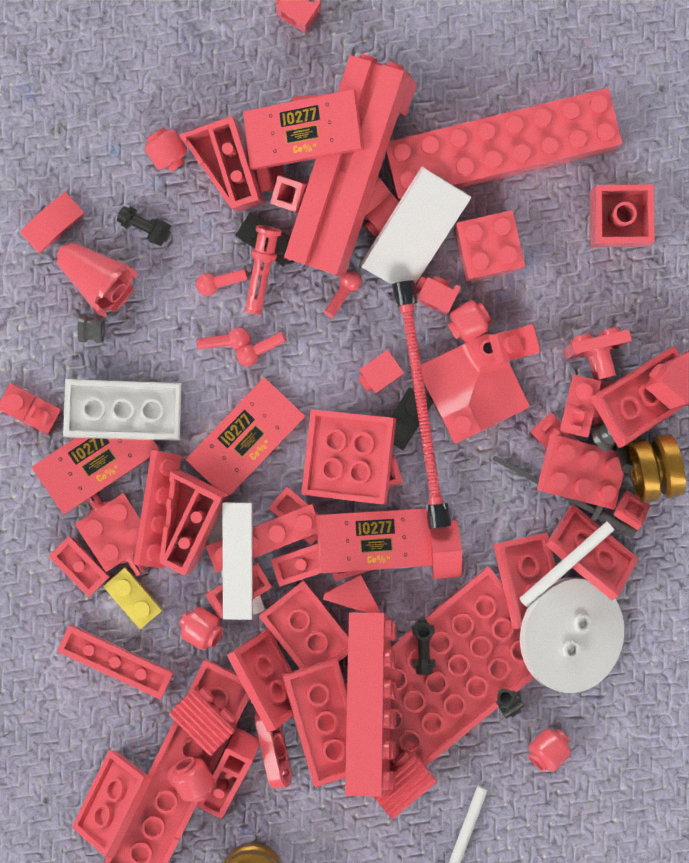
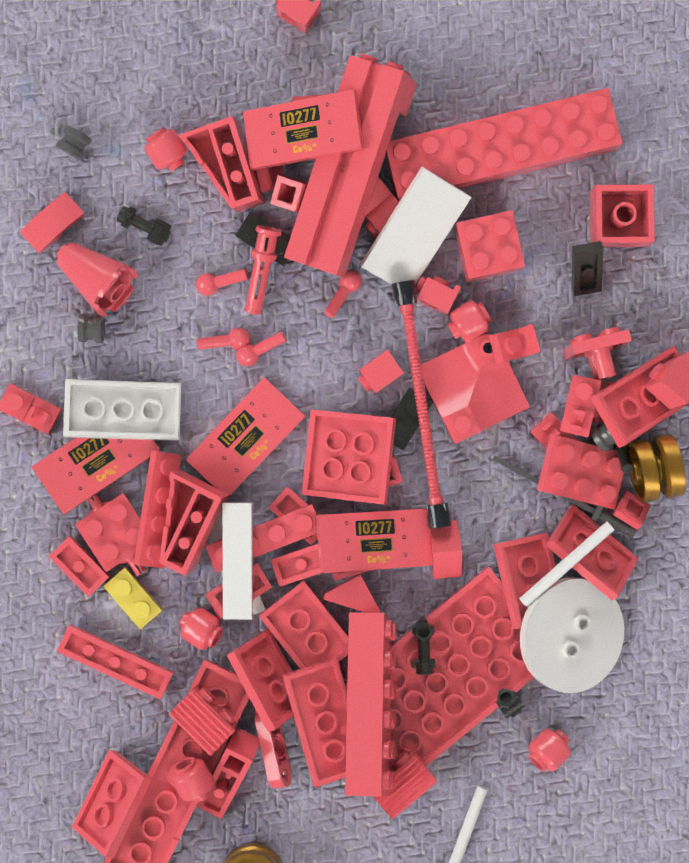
none -> dark grey wheel [55,125,92,160]
none -> pearl dark grey plate [571,241,604,296]

